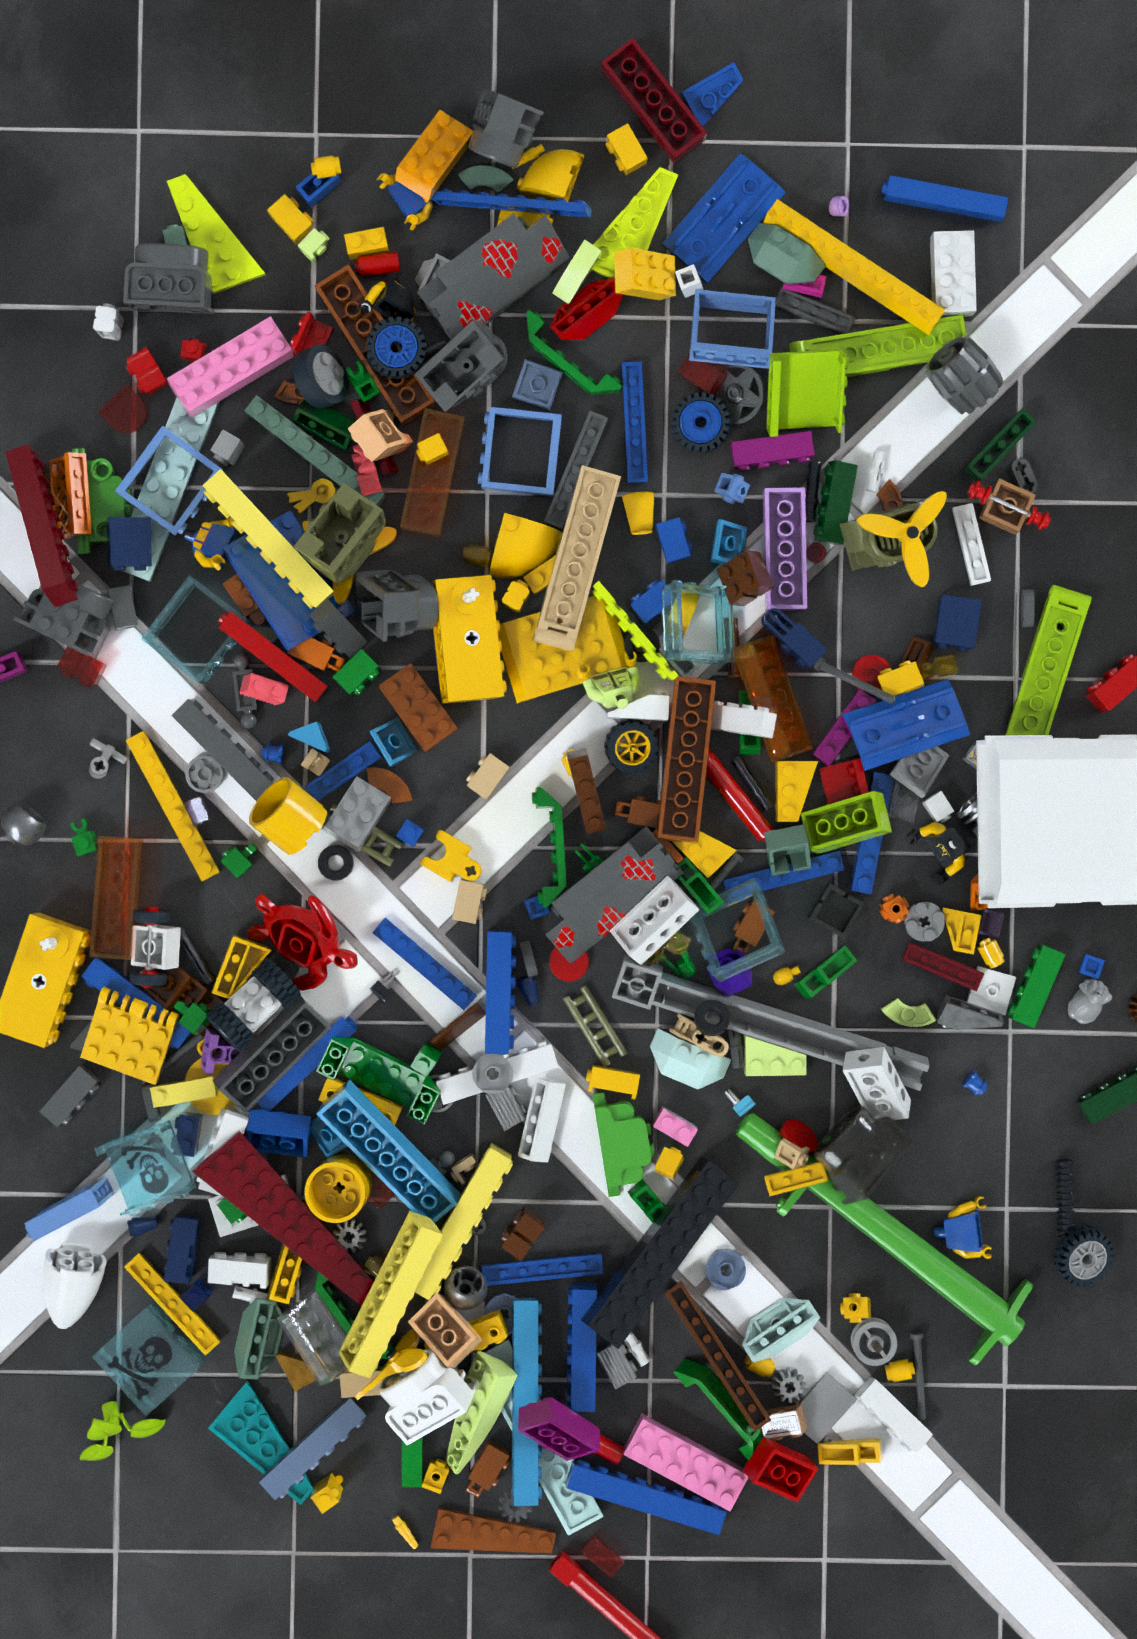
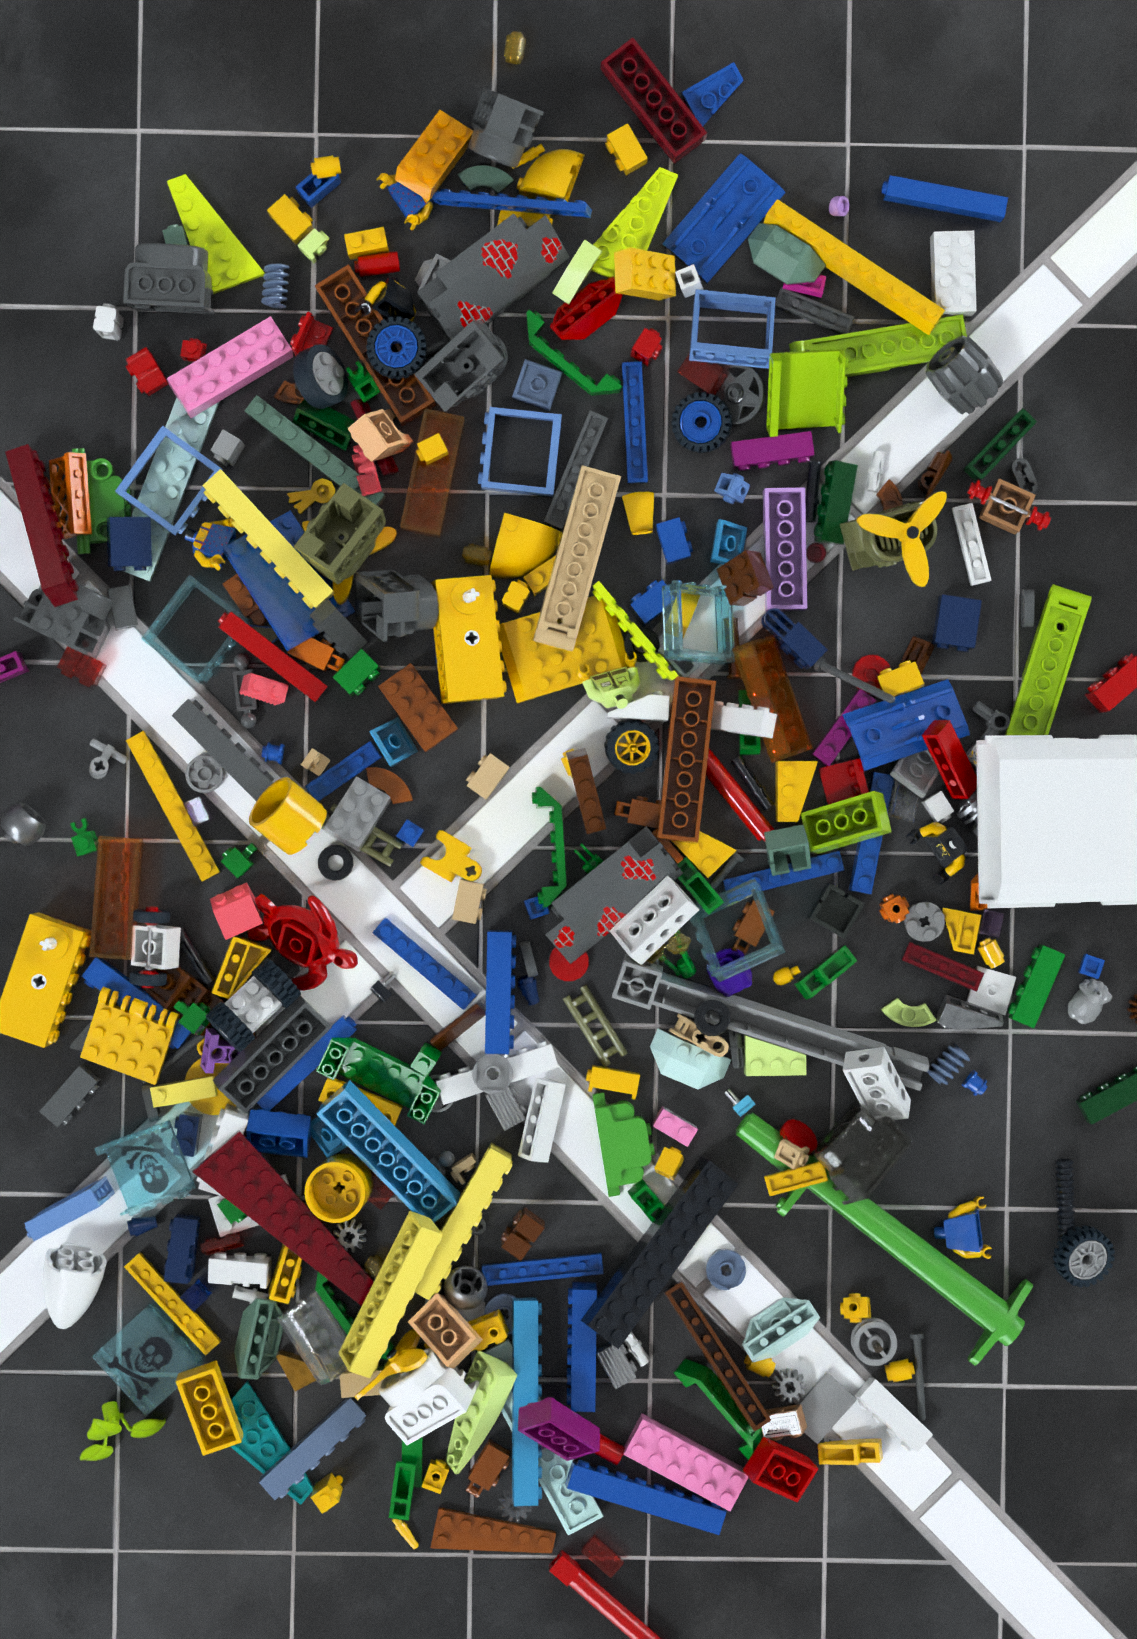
clear red tile [98,384,147,433] -> none
dark azure slope [288,721,331,753] -> none
clear yellow plate [921,655,958,680] -> none
none -> yellow brick [176,1360,244,1456]
none -> clear red plate [200,1233,245,1255]
none -> coral slope [210,882,263,940]
none -> sand blue piece [261,263,290,308]
none -> green slope [389,1461,416,1521]
none -> clear yellow brick [504,32,526,64]
none -> red brick [631,328,663,367]
none -> reddish brown panel [918,450,953,501]
none -> red brick [922,720,977,799]
none -> sand blue piece [927,1043,970,1085]
none -> dark grey axle [972,701,1010,740]

